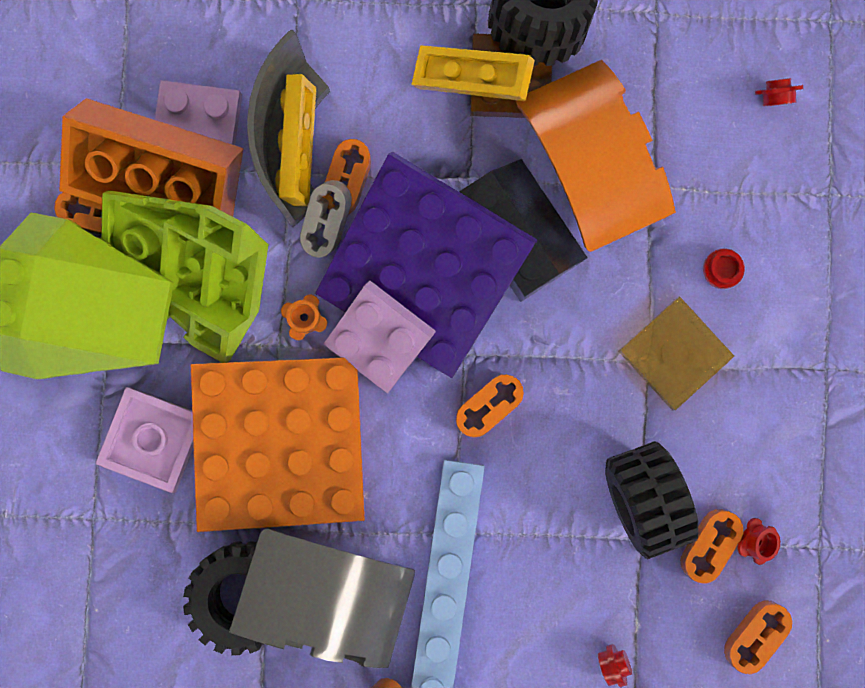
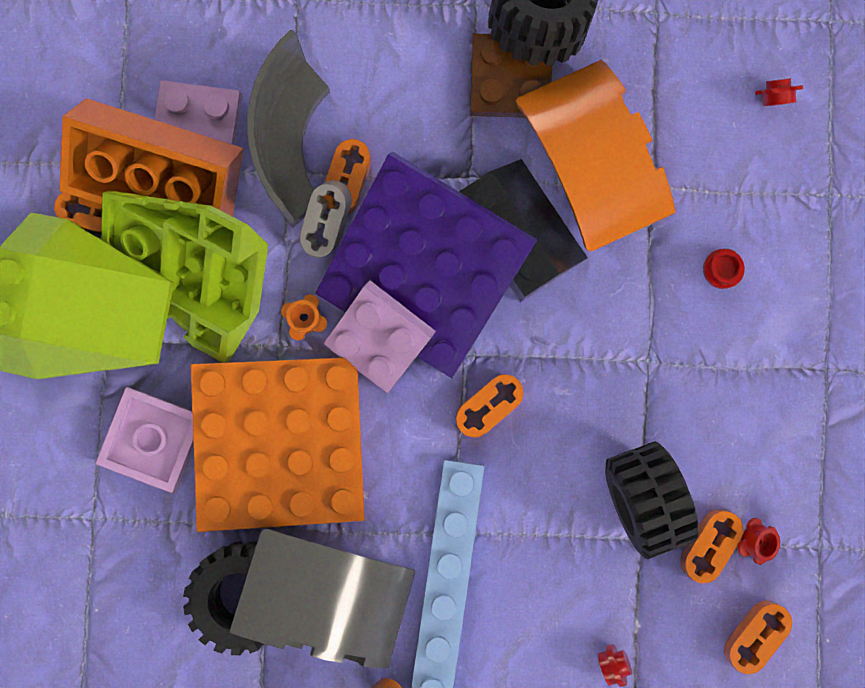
yellow plate [275,74,316,206] -> none
yellow plate [411,45,535,101] -> none
clear yellow tile [618,296,734,410] -> none

